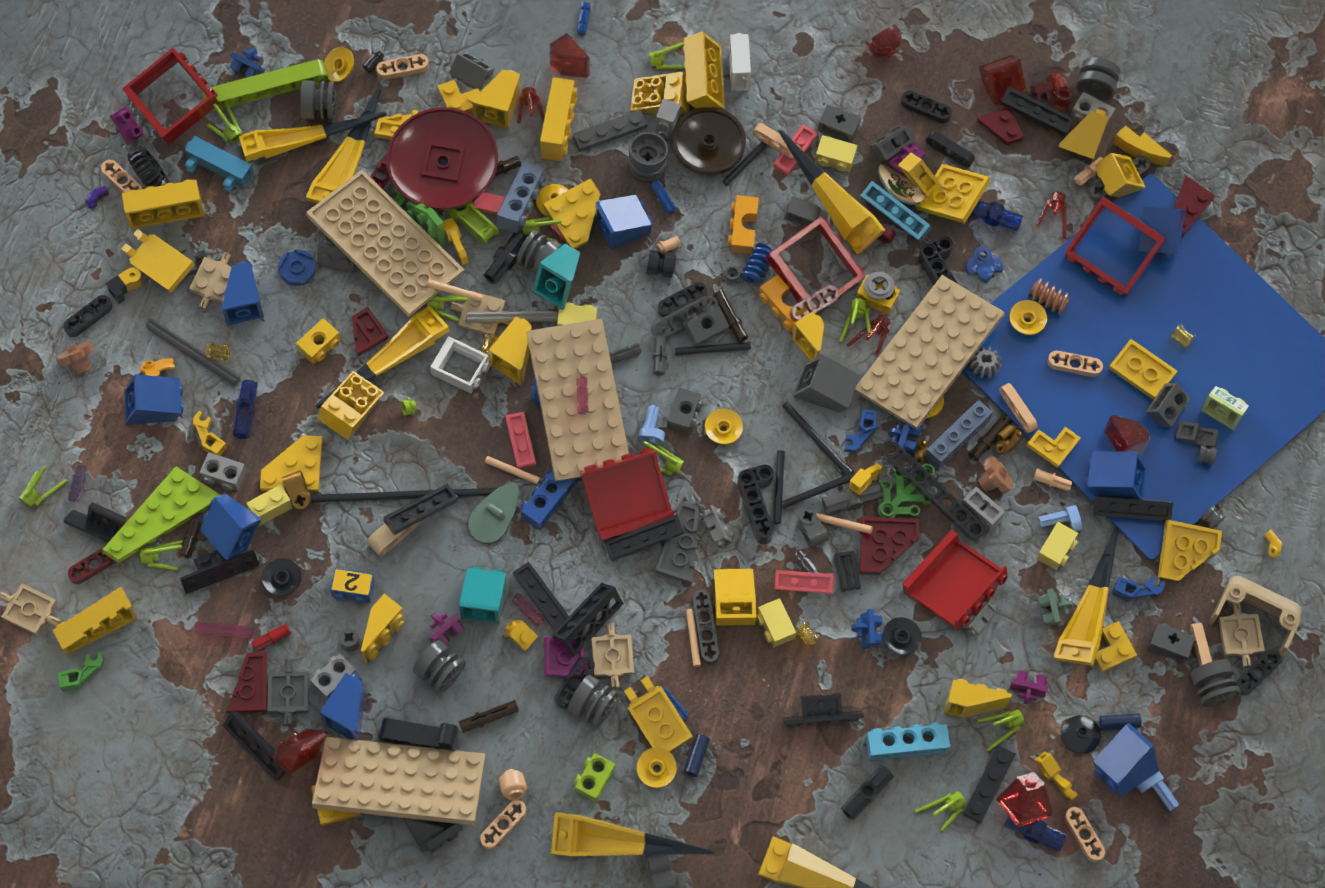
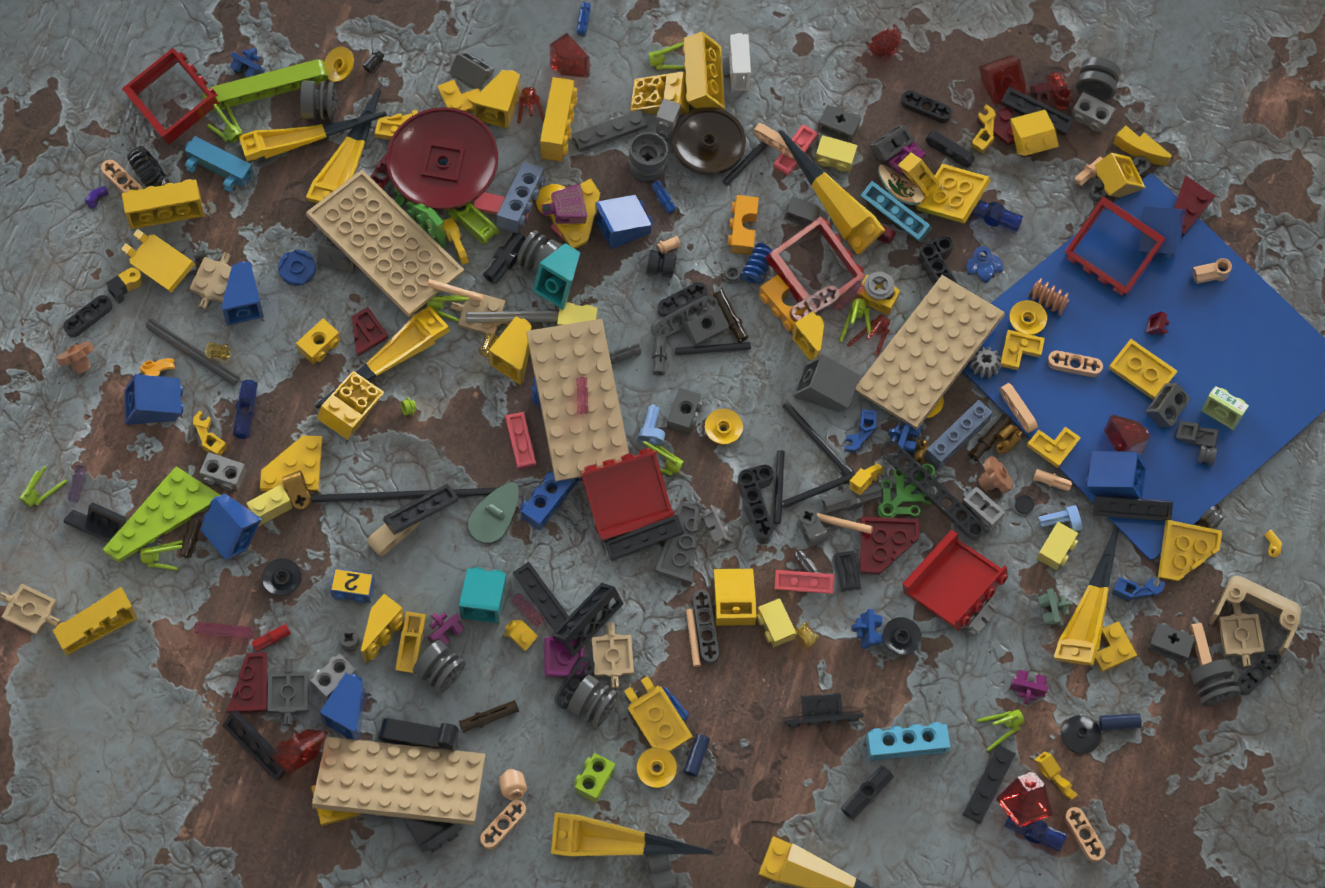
bright green piece [57,651,104,691] -> none
dark red beam [68,546,116,584] -> none
magenta hips [110,106,143,144] -> none
black bracket [180,549,259,594] -> none
light nougat beam [376,54,429,80] -> none
white window [430,336,491,394] -> none
light nougat bar [485,456,540,485] -> none
dark brown axle [495,155,521,176] -> none
lime plant [523,216,562,242] -> none
lime plant [914,791,966,832] -> none
yellow slope [944,679,1012,718] -> none
clear red plant [1036,191,1067,238] -> none
yellow slope [1059,109,1109,159] -> none
slope [1093,723,1159,797] -> none
light blue piece [1137,771,1179,811] -> none
clear yellow bush [1170,324,1196,348] -> none
none -> yellow slope [395,611,427,673]
none -> magenta torso [542,184,587,224]
none -> clear pink axle [834,281,865,310]
none -> yellow piece [971,104,996,154]
none -> yellow plate [1000,330,1045,370]
none -> yellow slope [1010,110,1059,156]
none -> black piece [1015,495,1035,514]
none -> dark red tile [1146,311,1170,335]
none -> light nougat piece [1192,258,1232,284]

